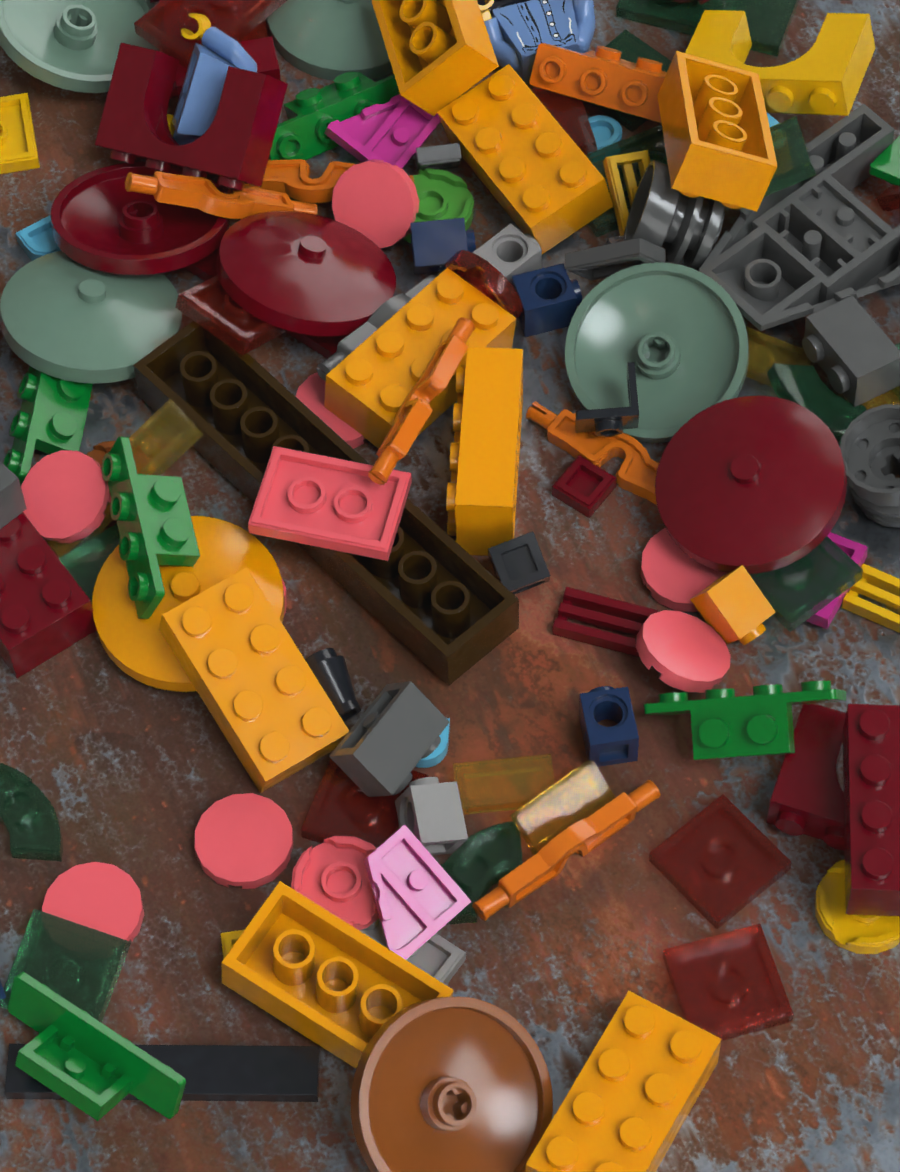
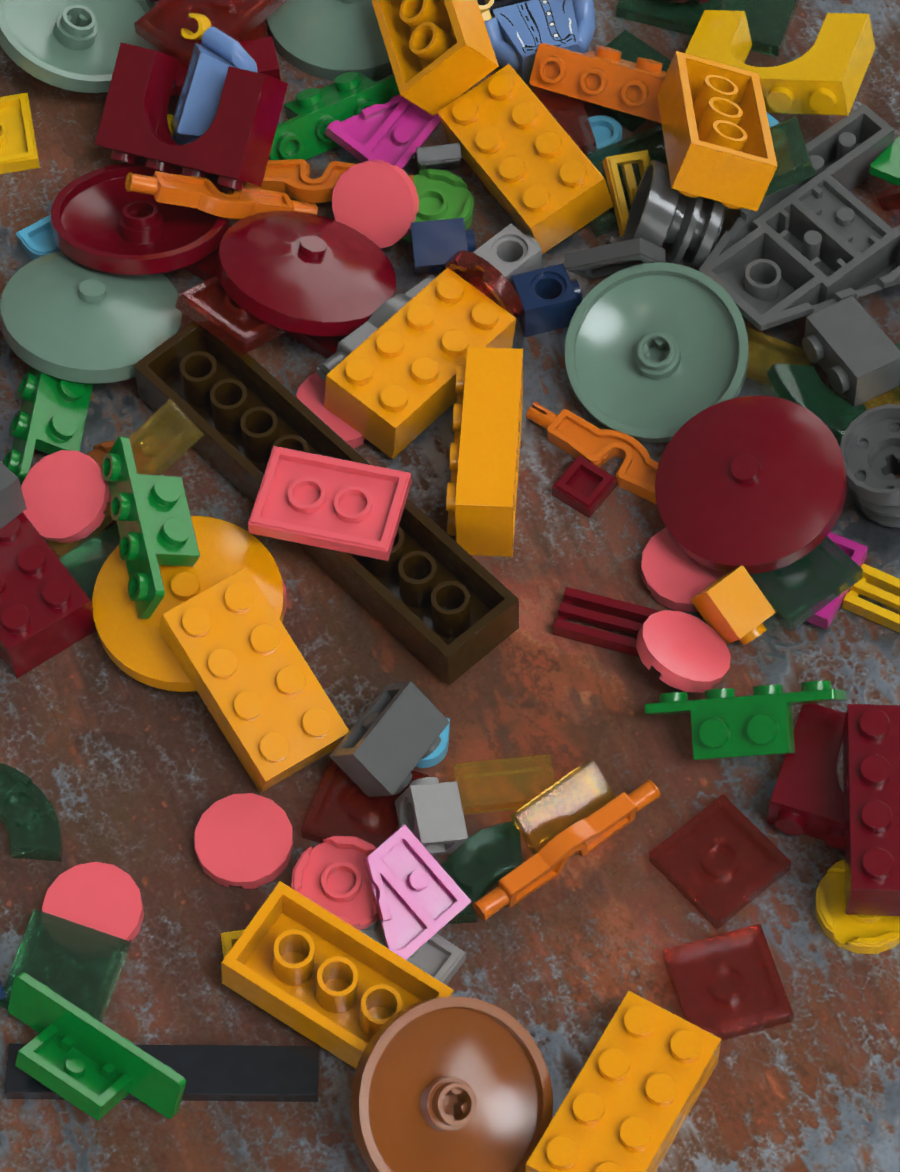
black cone [305,648,361,722] -> none
orange piece [368,317,475,485] -> none
black brick [488,531,551,595] -> none
black bracket [575,362,639,437] -> none
dark blue brick [579,686,639,768] -> none

